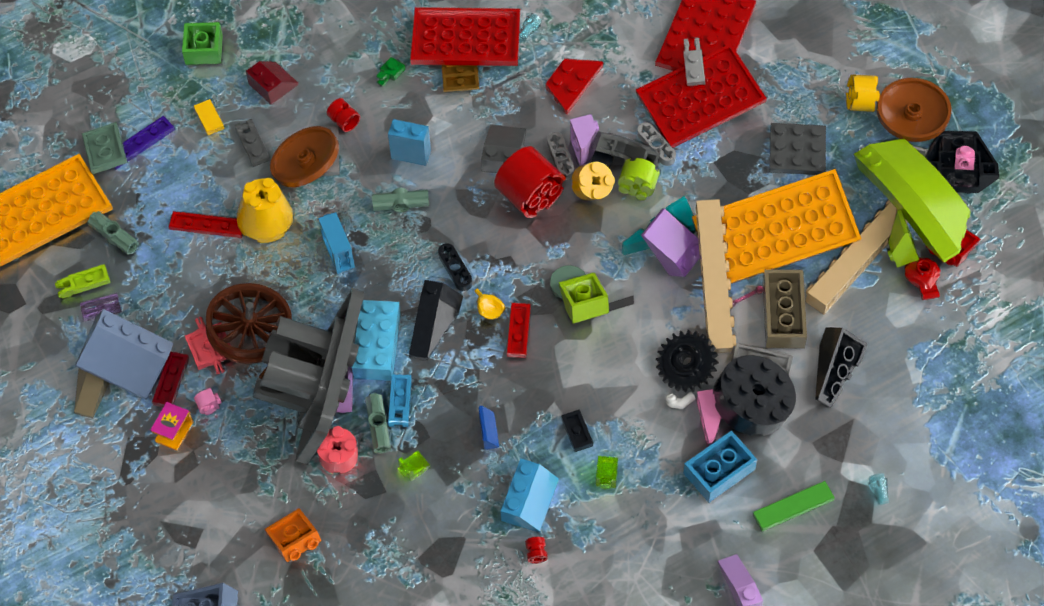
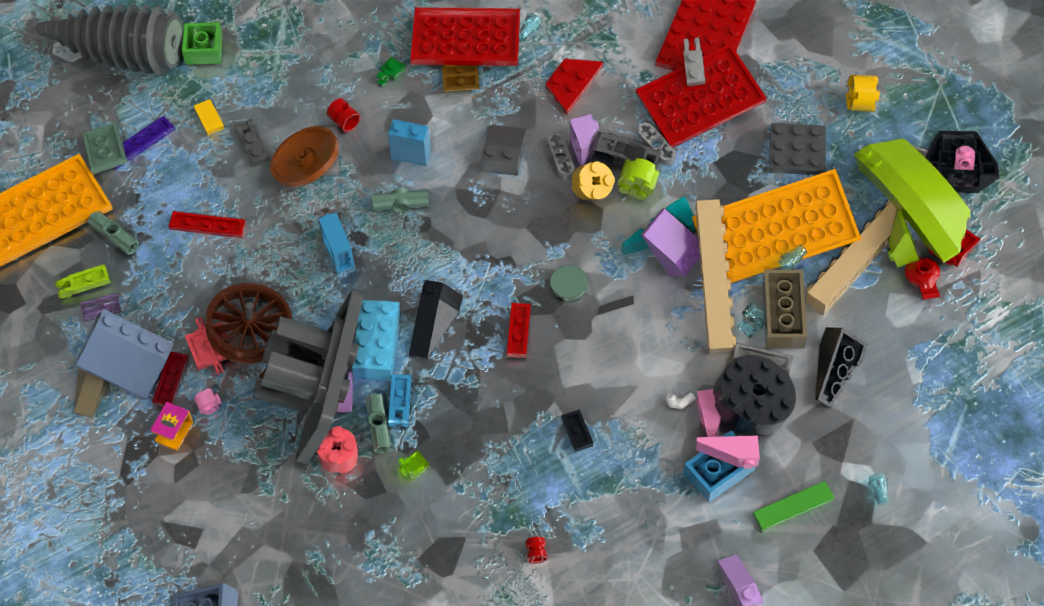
yellow cone [236,178,293,243] -> none
dark red slope [246,61,299,105] -> none
orange plate [265,508,322,562] -> none
black beam [438,243,472,291] -> none
yellow piece [474,288,505,319] -> none
blue slope [478,406,499,450] -> none
red brick [494,146,566,218] -> none
dark azure slope [501,458,559,533] -> none
lime slope [559,273,609,323] -> none
clear neon green brick [596,456,618,489] -> none
black gear [656,330,719,393] -> none
clear pink hinge [732,286,763,307] -> none
dark orange dish [877,78,952,142] -> none
none -> dark grey cone [36,4,184,76]
none -> bright pink slope [696,436,760,469]
none -> clear light blue leg [738,302,765,338]
none -> clear light blue cone [778,245,807,270]

